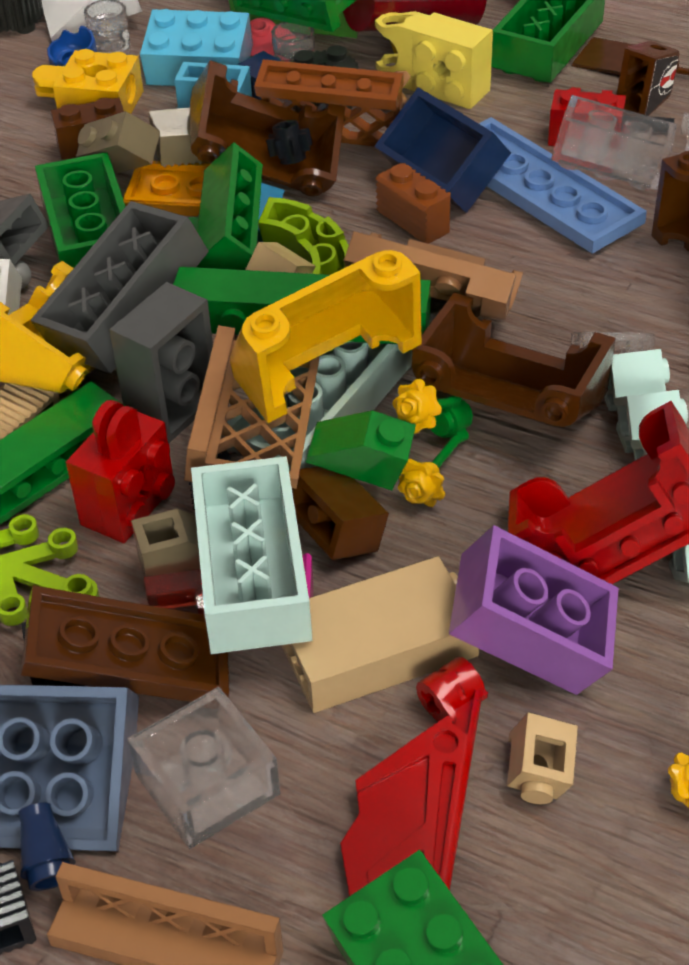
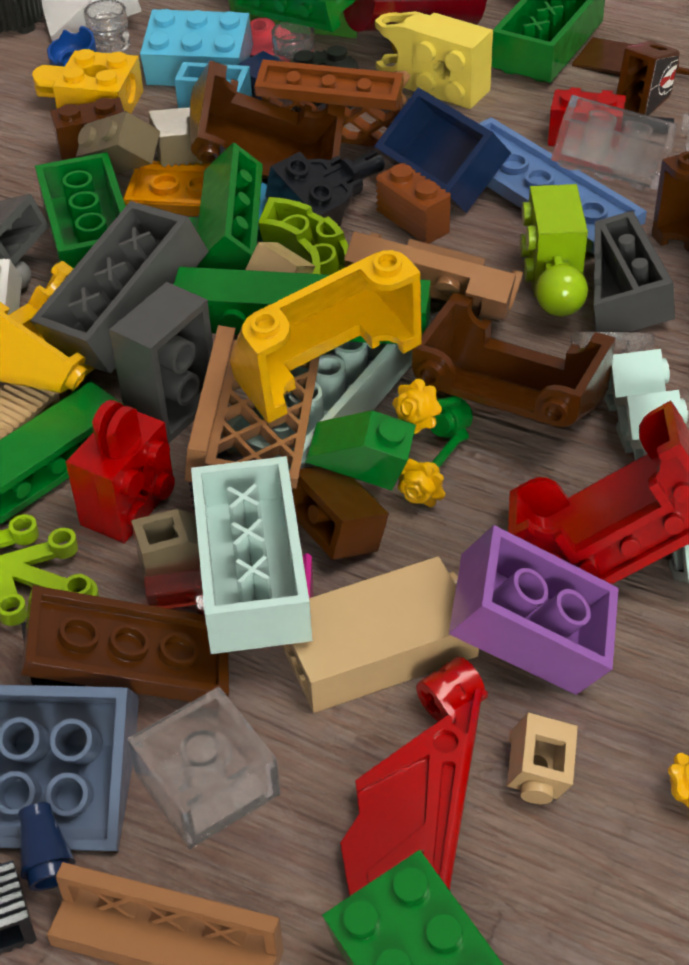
black gear [266,120,313,165] -> none
none -> black brick [265,149,385,227]
none -> lime brick [520,184,588,317]
none -> dark grey wedge [594,210,675,337]

